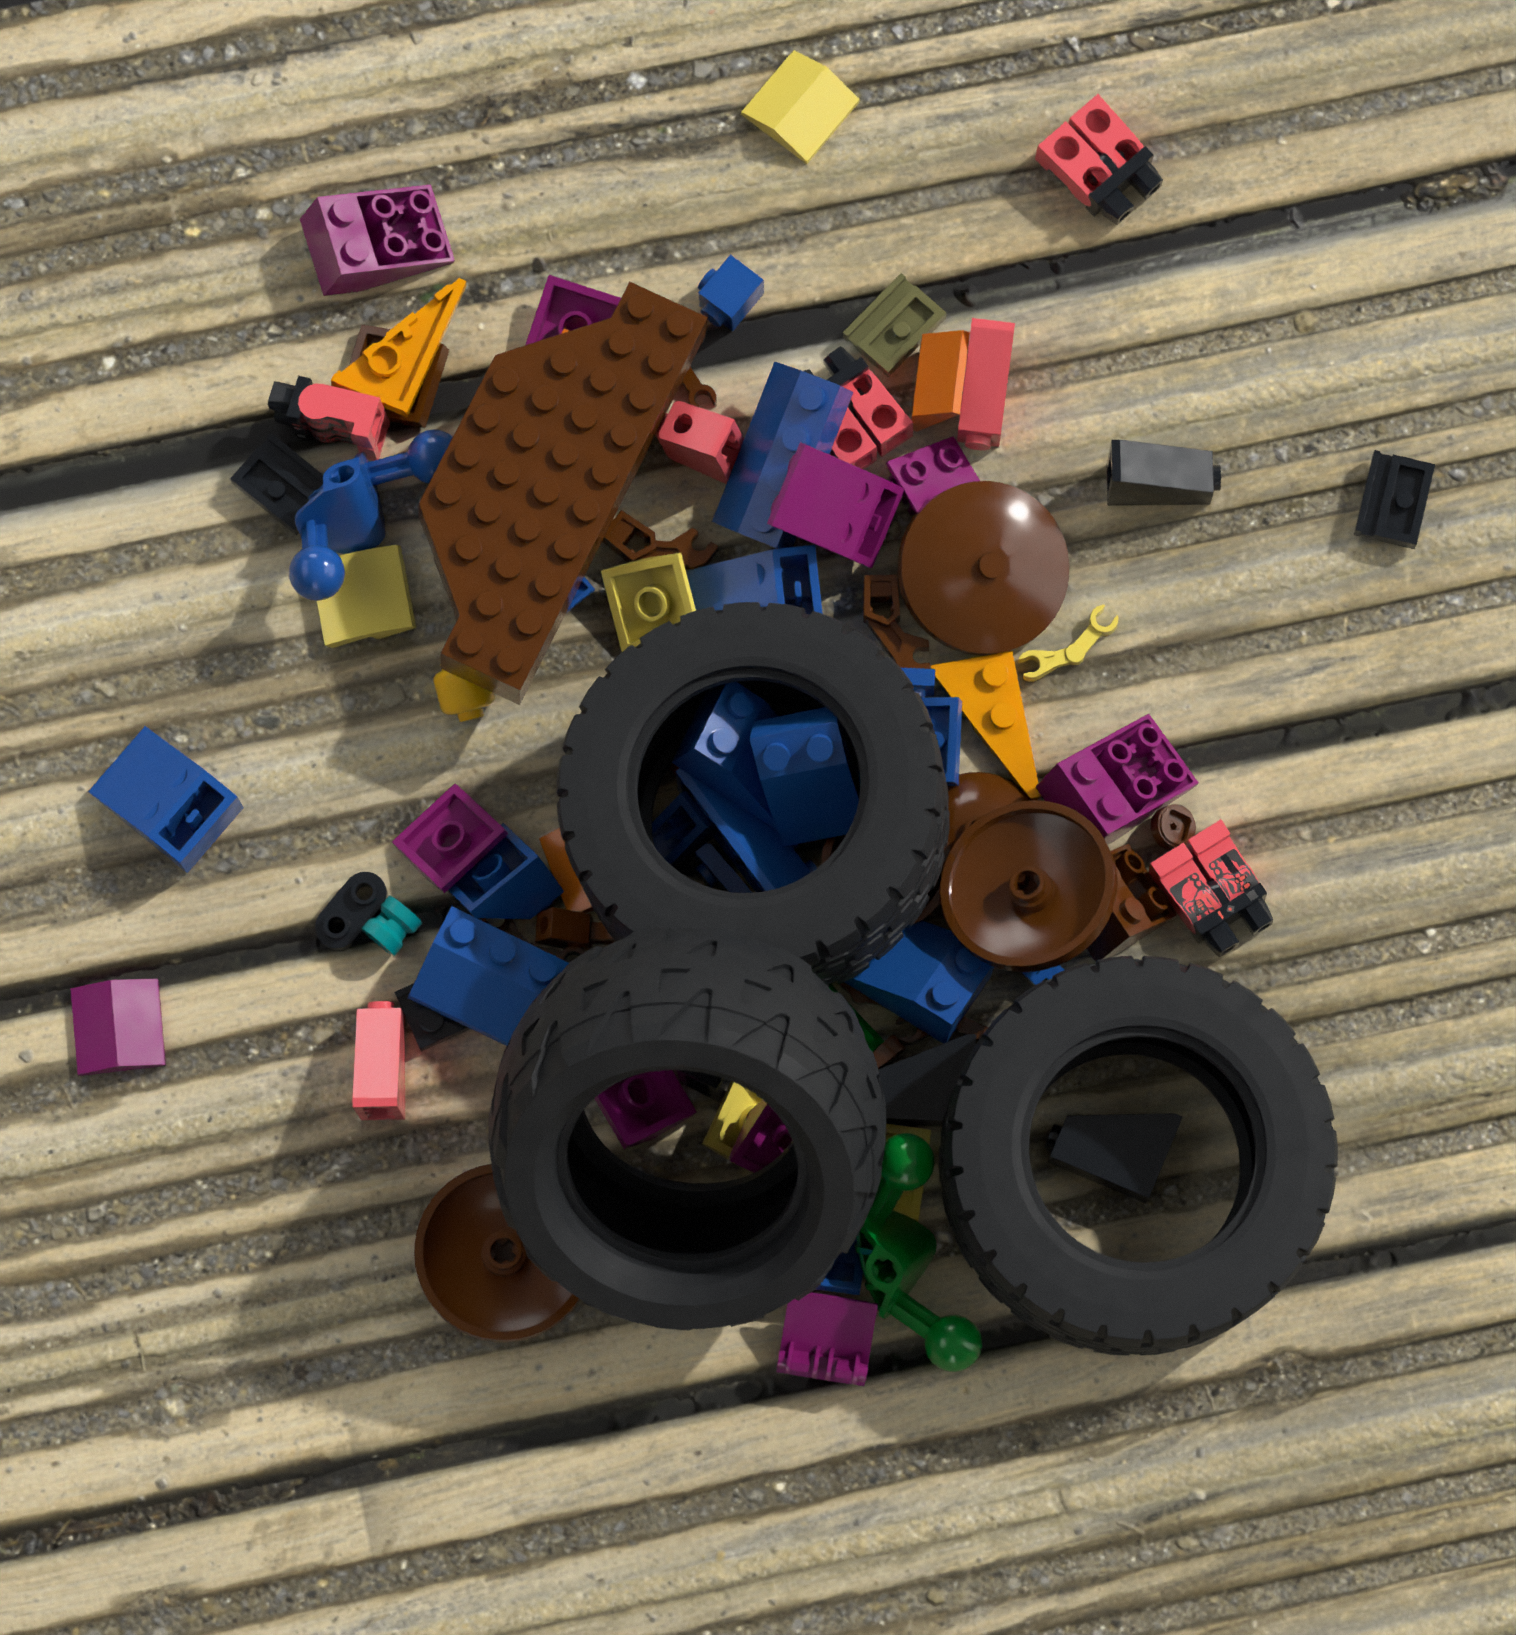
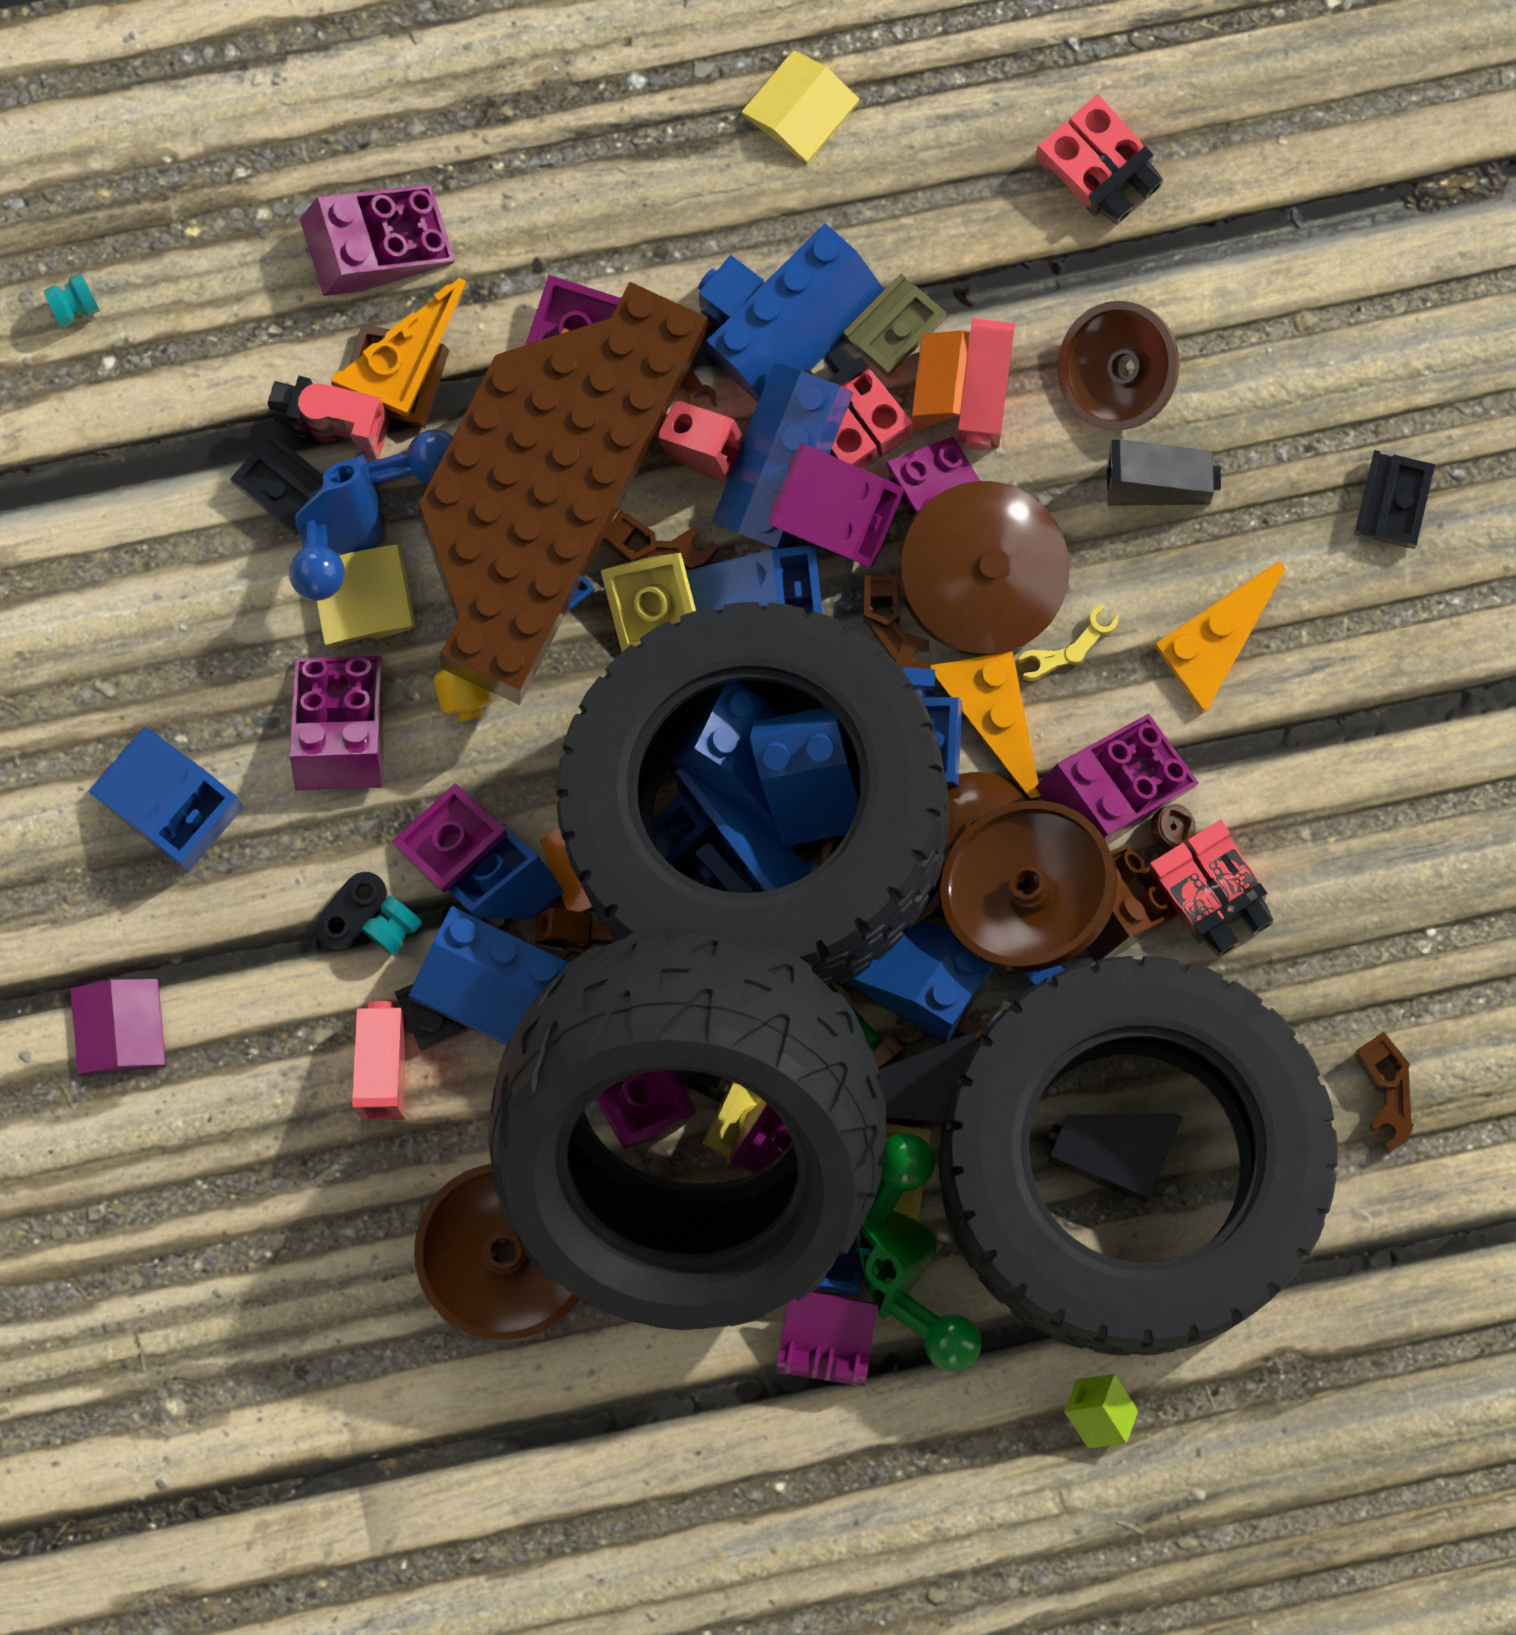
none -> teal wheel [43,272,100,329]
none -> magenta slope [290,655,383,791]
none -> blue slope [707,223,885,402]
none -> reddish brown dish [1058,301,1180,431]
none -> lime panel [1064,1374,1138,1448]
none -> light orange wing [1155,560,1286,714]
none -> reddish brown piece [1354,1032,1414,1154]

